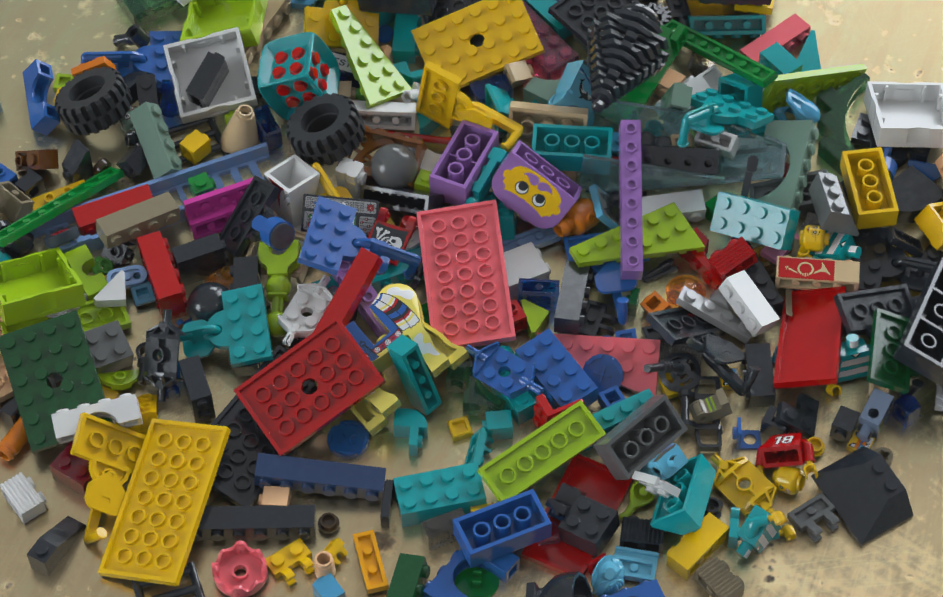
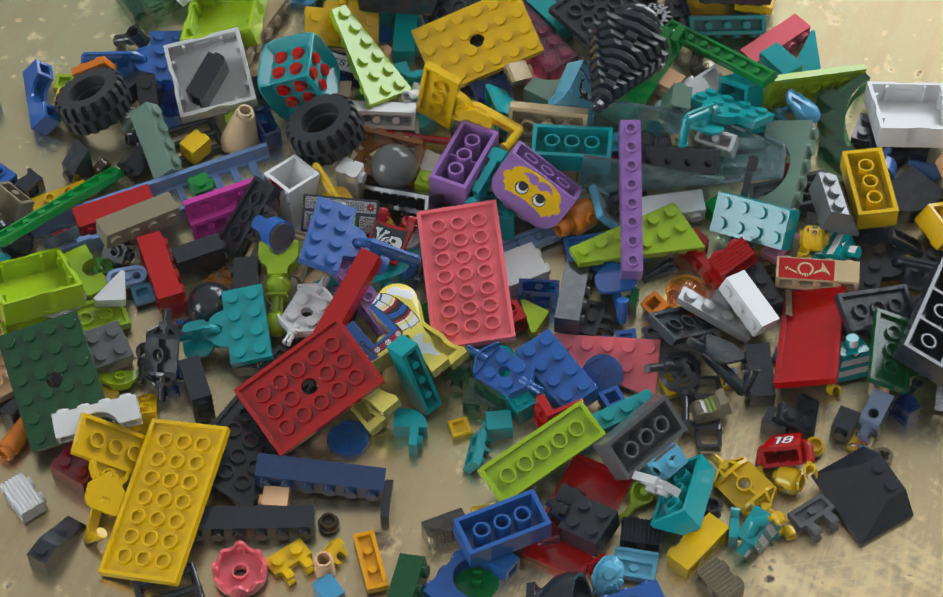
reddish brown slope [15,149,59,171] -> none
teal brick [393,462,487,528] -> none
blue bracket [732,417,761,450] -> none

